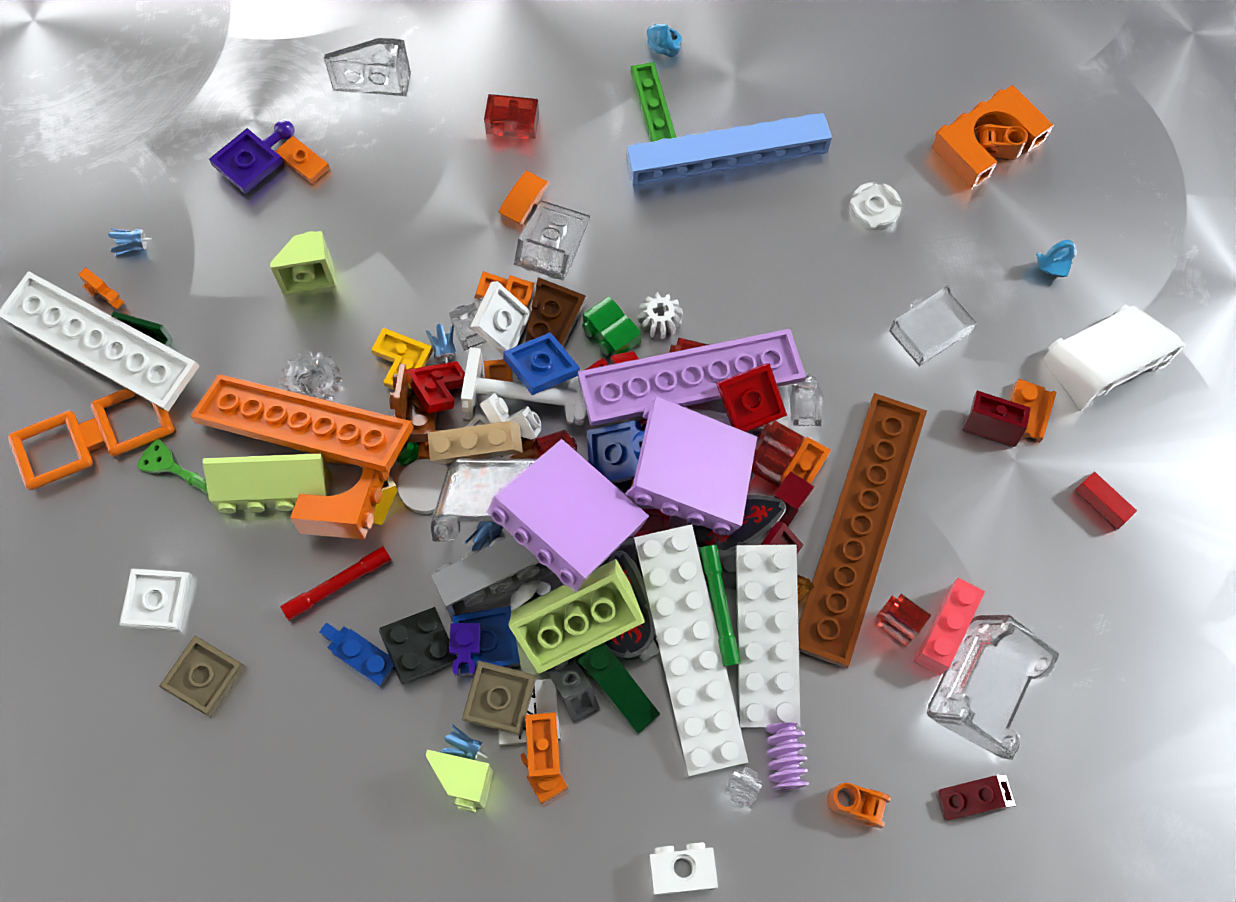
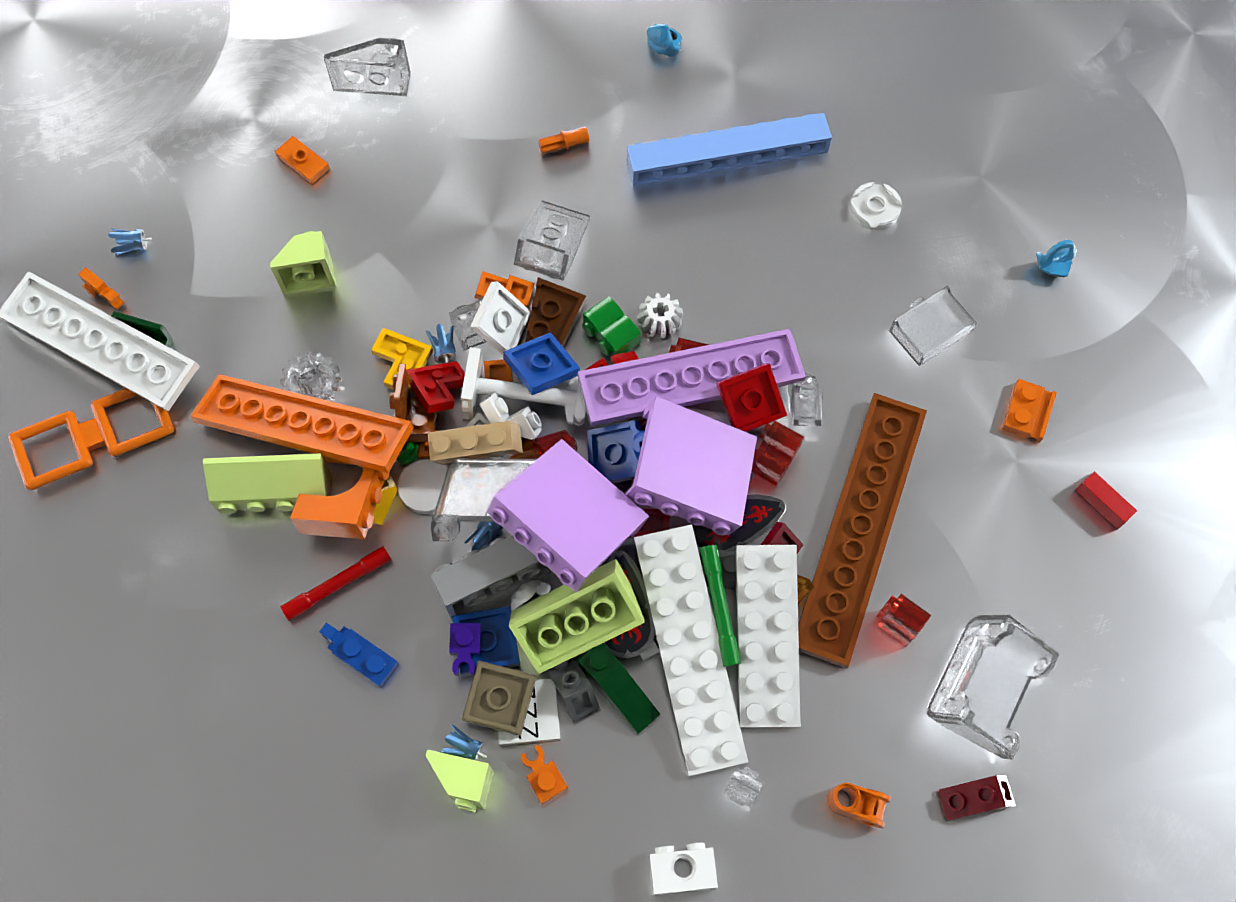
white tile [119,569,192,632] -> none
bright green piece [137,439,208,494] -> none
dark tan tile [159,635,246,718] -> none
dark purple plate [209,119,295,194] -> none
pearl dark grey plate [379,607,457,685] -> none
clear red brick [484,94,539,139] -> none
orange slope [498,170,549,225] -> none
orange plate [525,712,561,779] -> none
bright green tile [630,62,676,142] -> none
lavender piece [766,722,809,790] -> none
dark red slope [773,471,815,527] -> none
orange plate [779,437,831,485] -> none
coral brick [914,577,985,676] -> none
orange arch [932,85,1054,189] -> none
dark red panel [963,390,1031,447] -> none
orange piece [976,124,1028,160] -> none
white windscreen [1043,305,1186,411] -> none
none -> orange axle [539,127,590,154]

